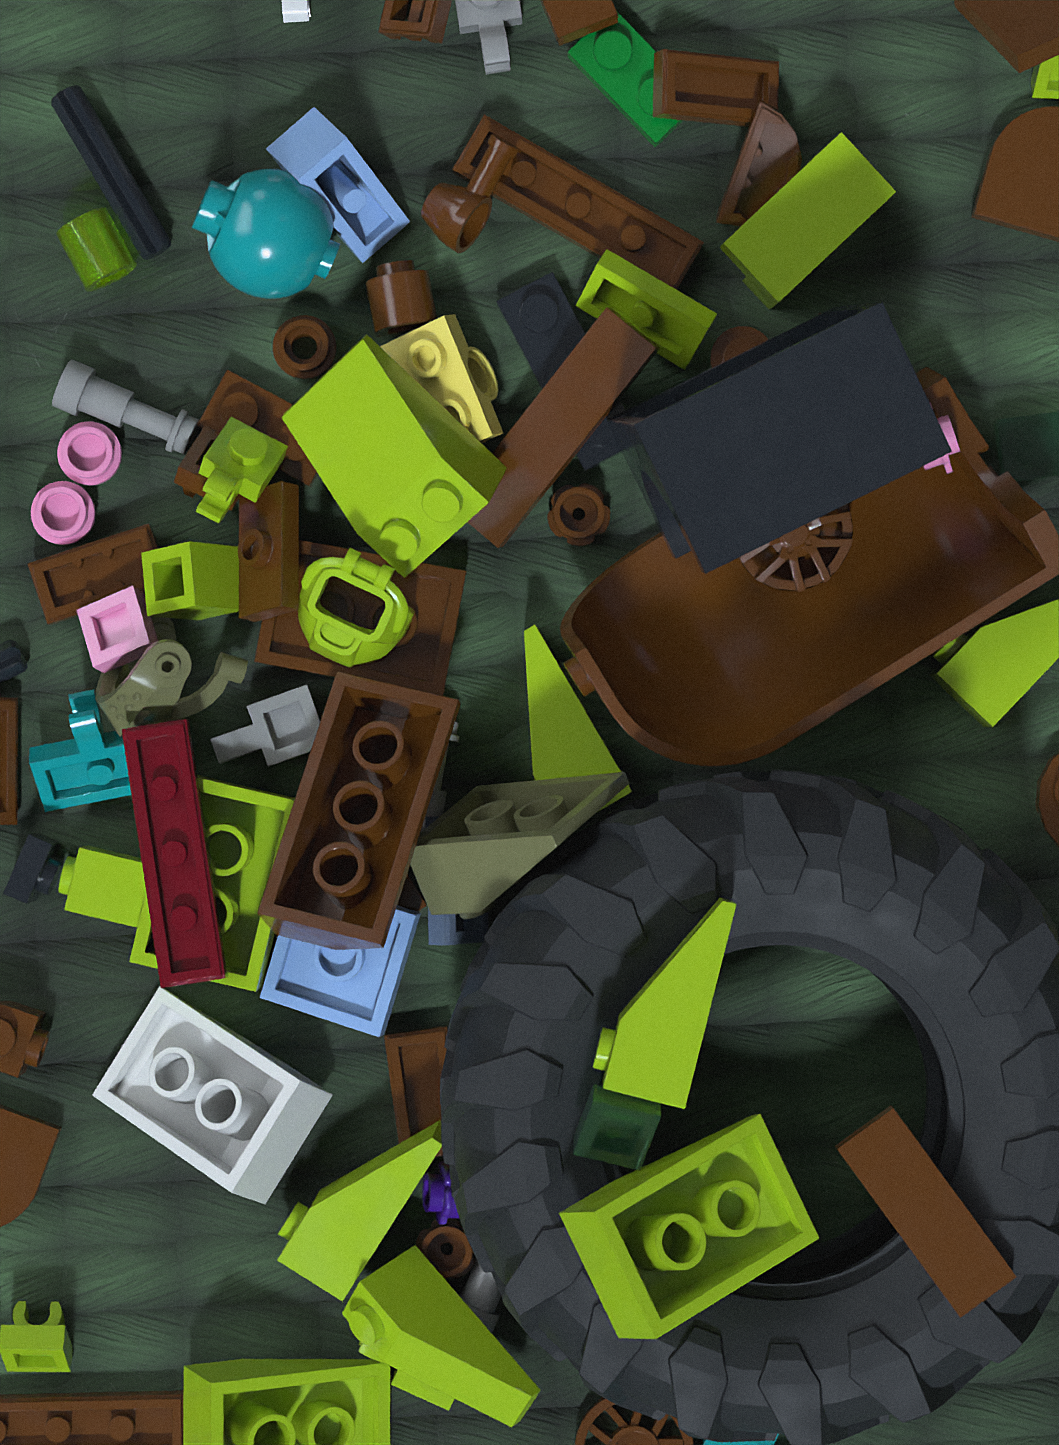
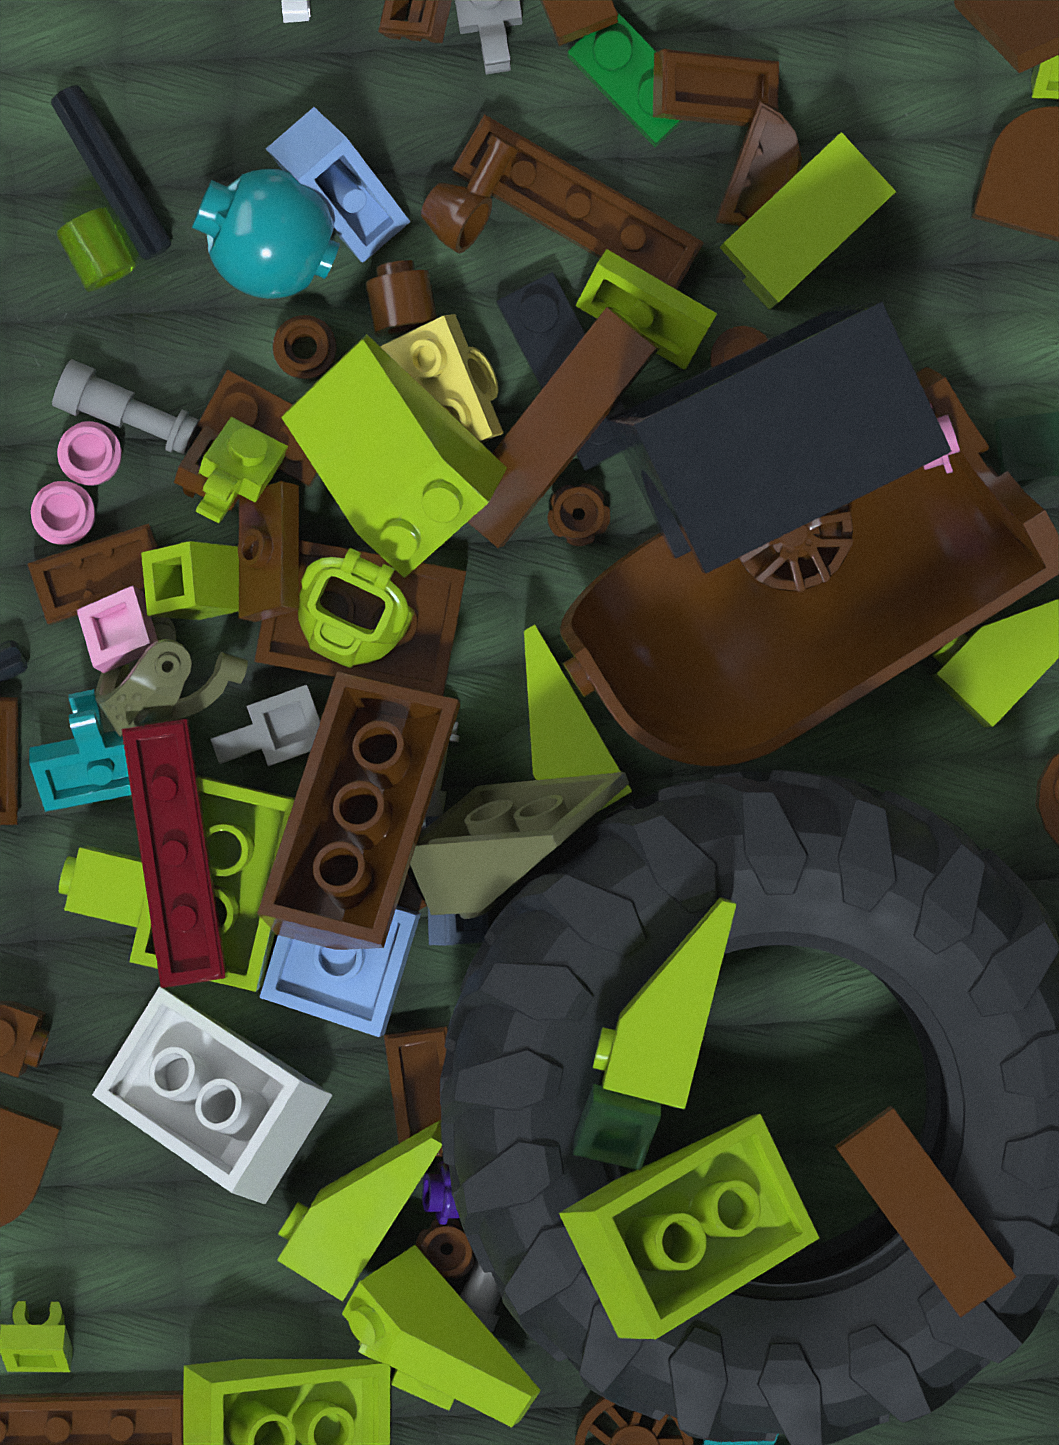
black plate [3,833,64,904] -> none

